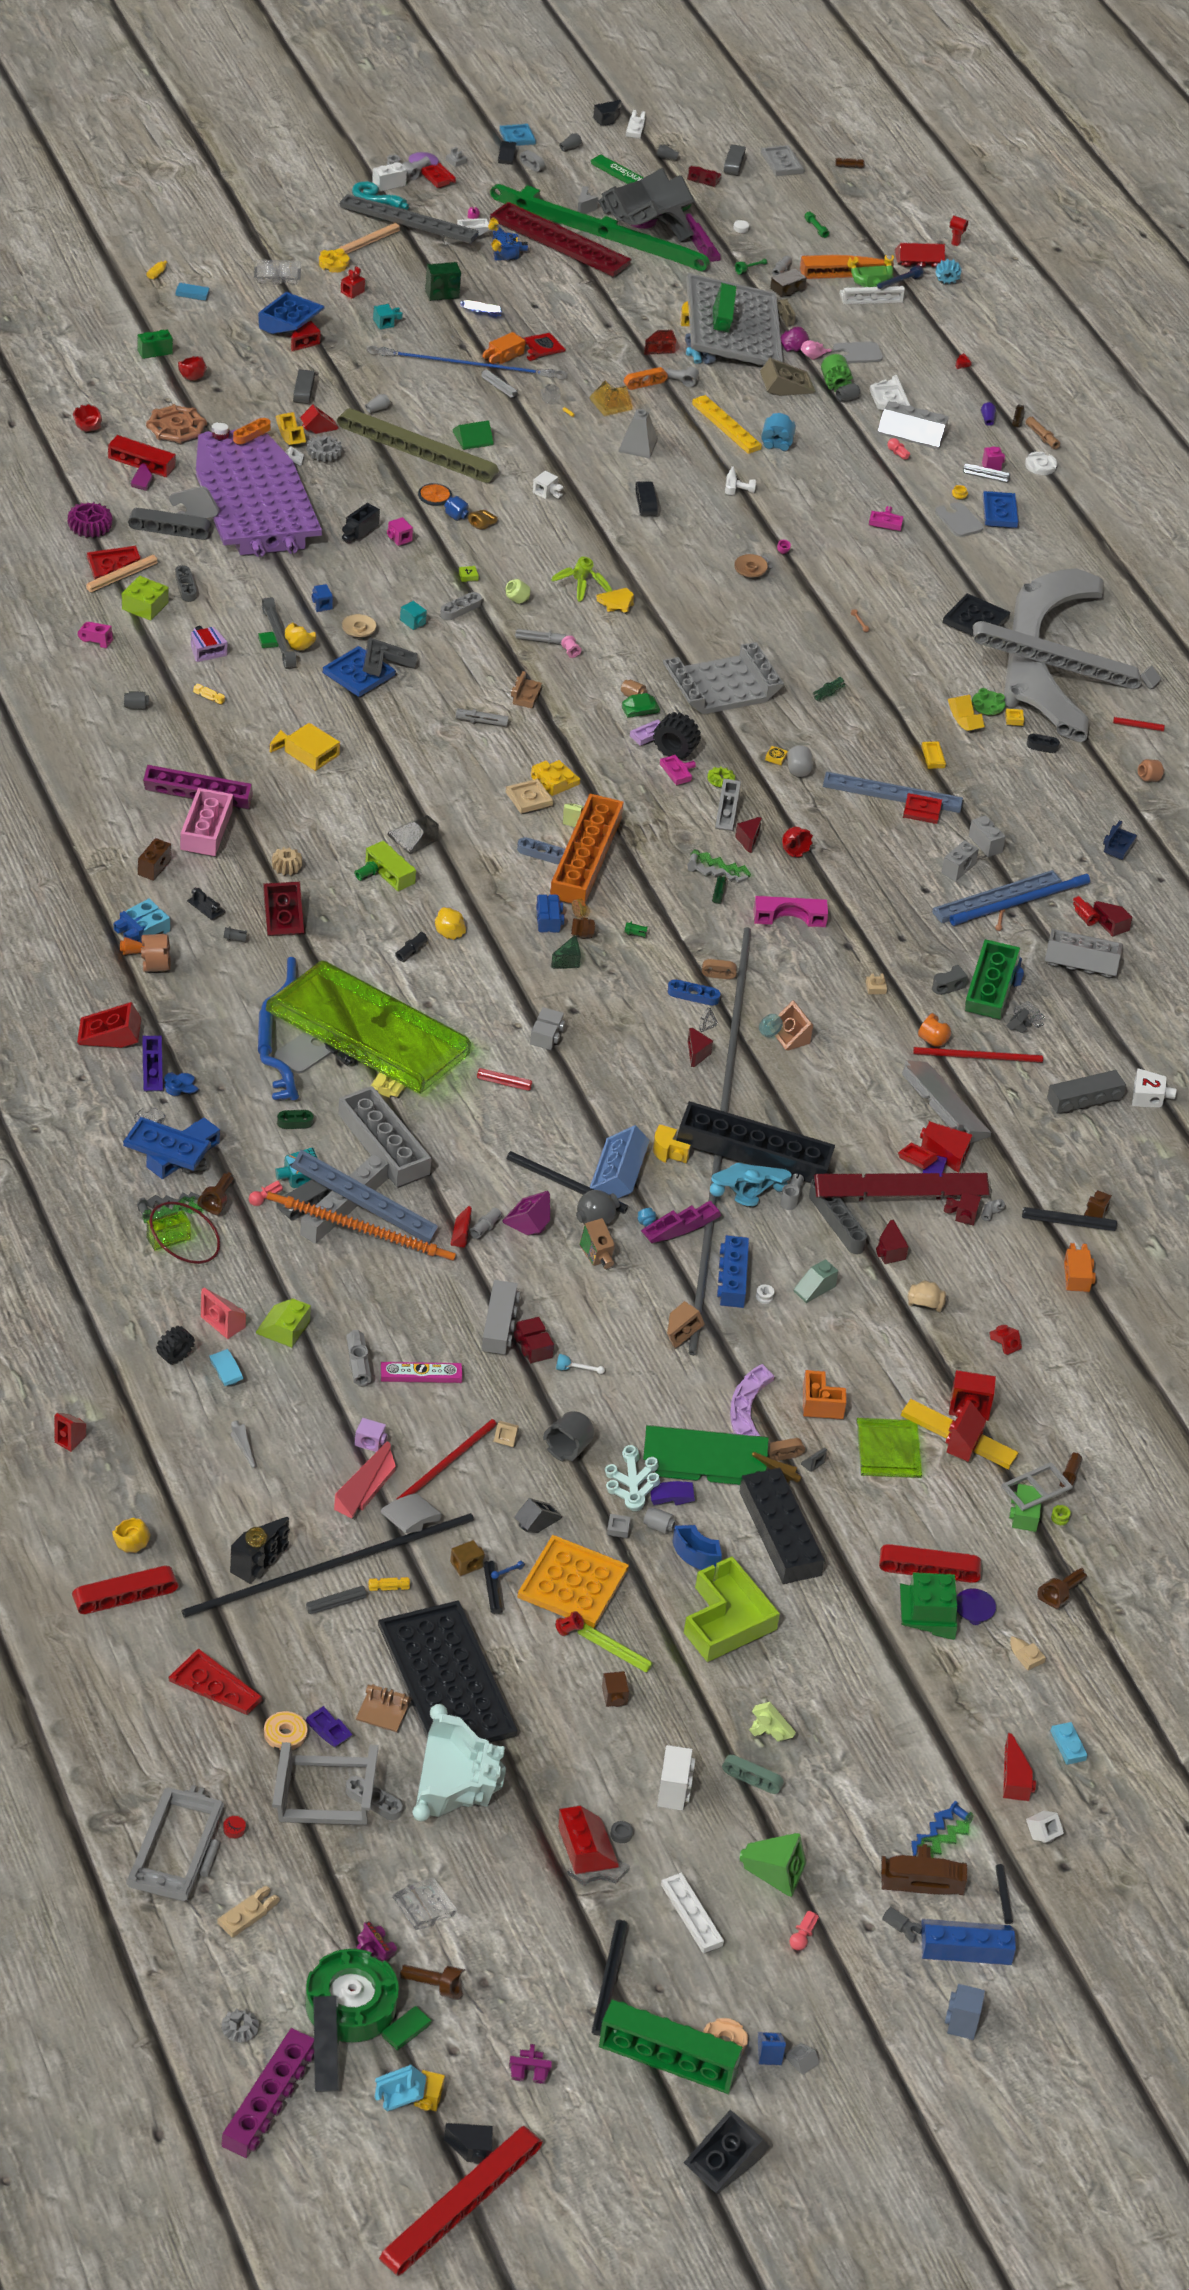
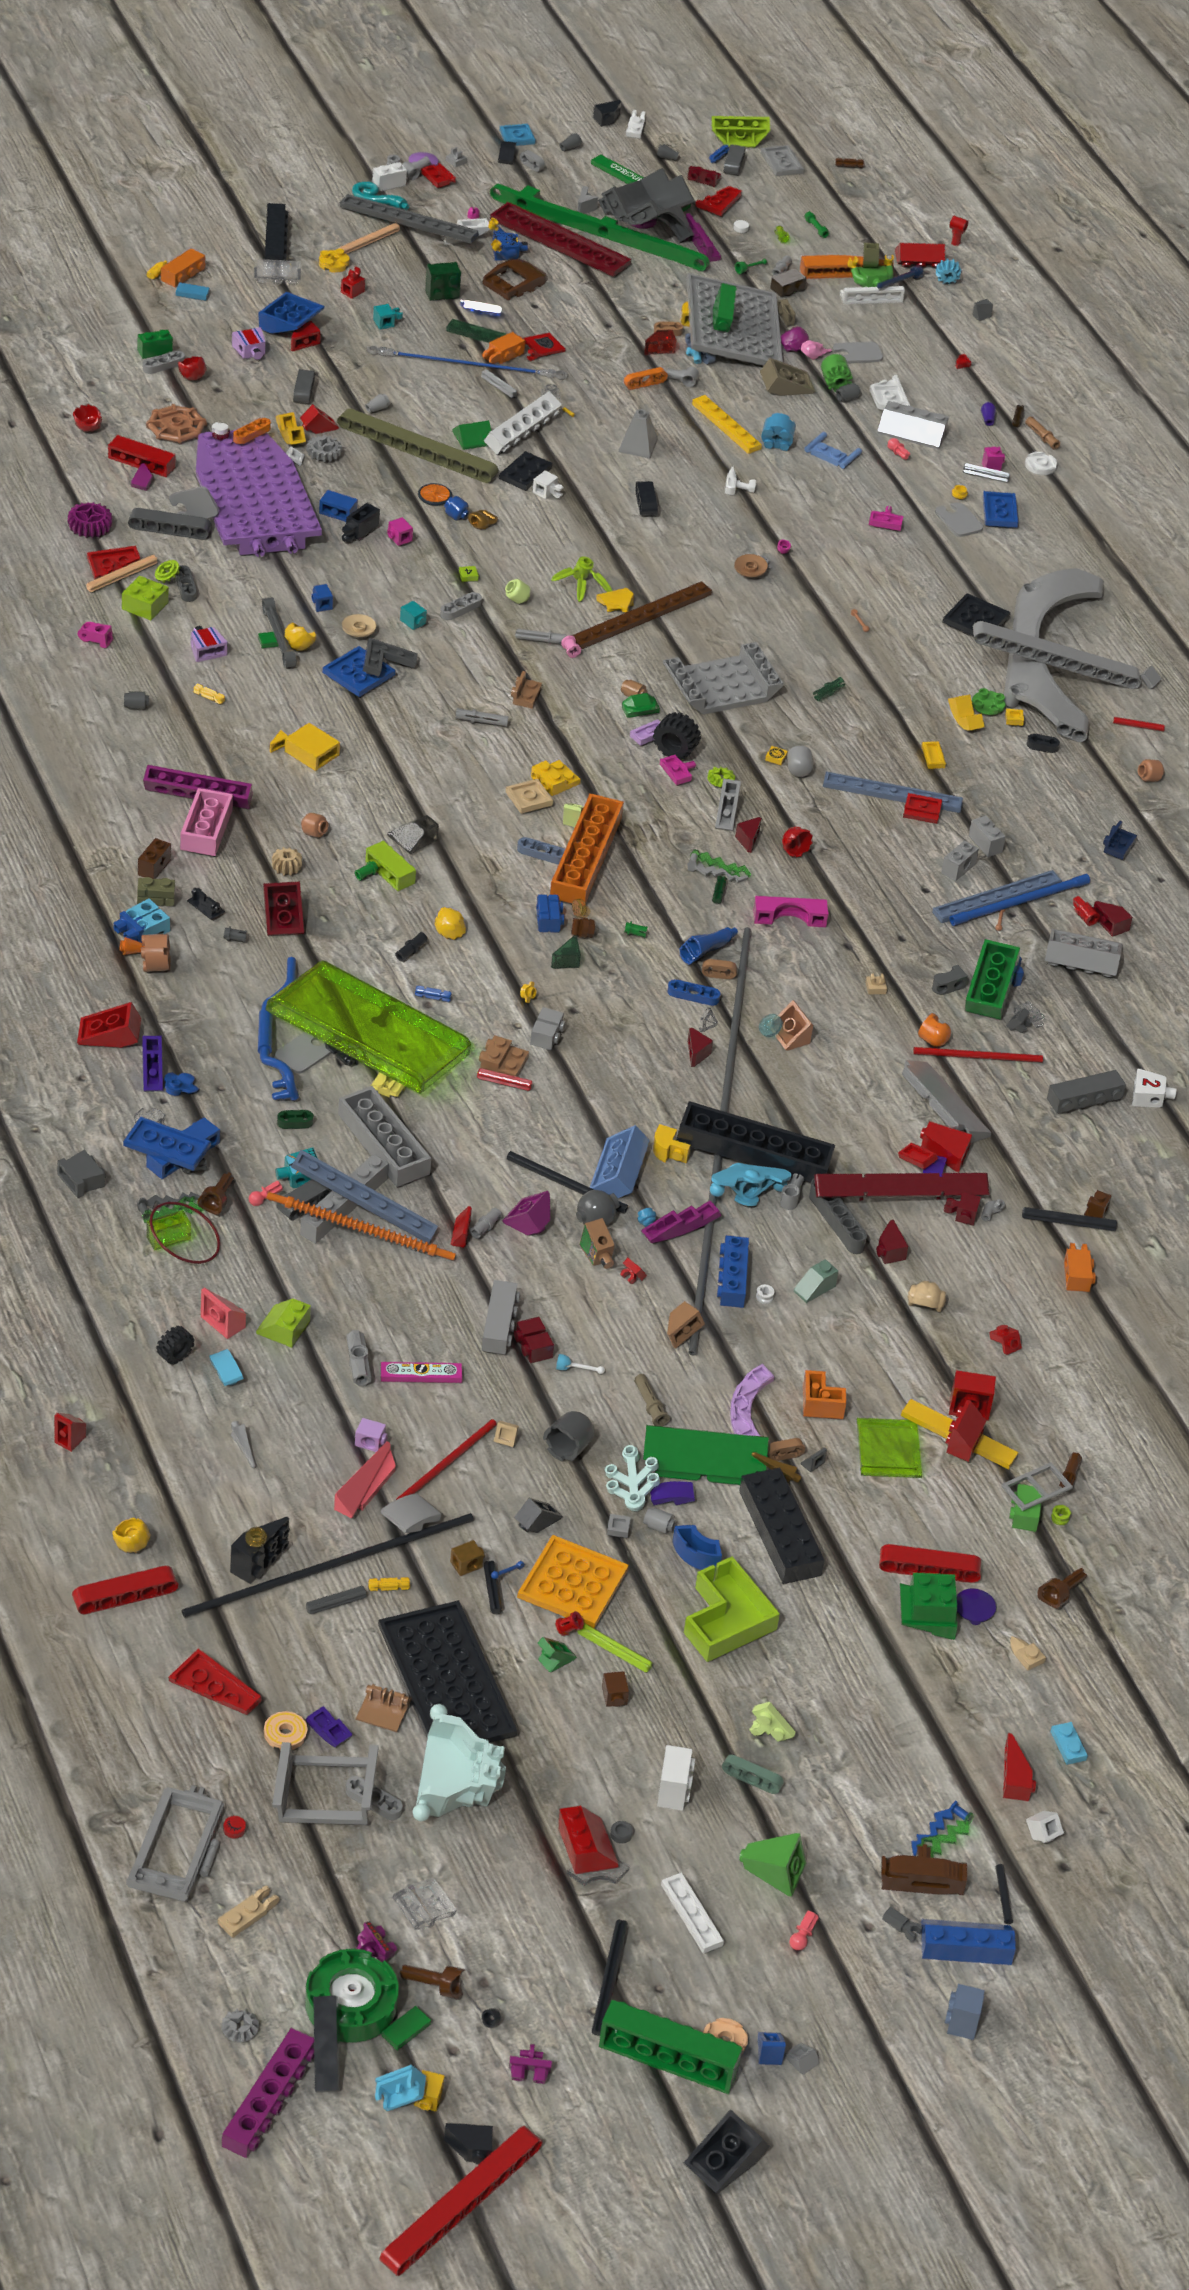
clear yellow slope [590,380,632,416] -> none
none -> dark grey hips [57,1149,106,1198]
none -> olive brick [137,877,175,906]
none -> light grey beam [143,351,185,374]
none -> lime gear [155,560,181,583]
none -> orange brick [161,248,206,288]
none -> lavender torso [232,327,265,360]
none -> black brick [264,203,288,269]
none -> nougat head [301,813,329,838]
none -> blue brick [319,490,358,522]
none -> blue axle [415,985,452,1002]
none -> clear green tile [446,319,507,343]
none -> medium nougat plate [479,1035,529,1077]
none -> reddish brown slope [482,259,547,301]
none -> black hinge [482,2008,502,2028]
none -> white brick [484,391,562,455]
none -> black plate [499,451,553,491]
none -> yellow plate [520,981,537,1003]
none -> green slope [538,1637,577,1672]
none -> reddish brown plate [571,581,712,650]
none -> red tile [620,1257,647,1284]
none -> dark tan pin [634,1374,670,1426]
none -> medium nougat beam [654,322,683,336]
none -> blue piece [679,927,738,965]
none -> red wing [695,186,742,216]
none -> blue axle [709,144,729,163]
none -> lime wedge [711,116,770,148]
none -> clear neon green pin [774,226,790,243]
none -> medium blue plate [804,432,862,469]
none -> olive brick [863,243,879,267]
none -> dark grey slope [972,299,993,321]

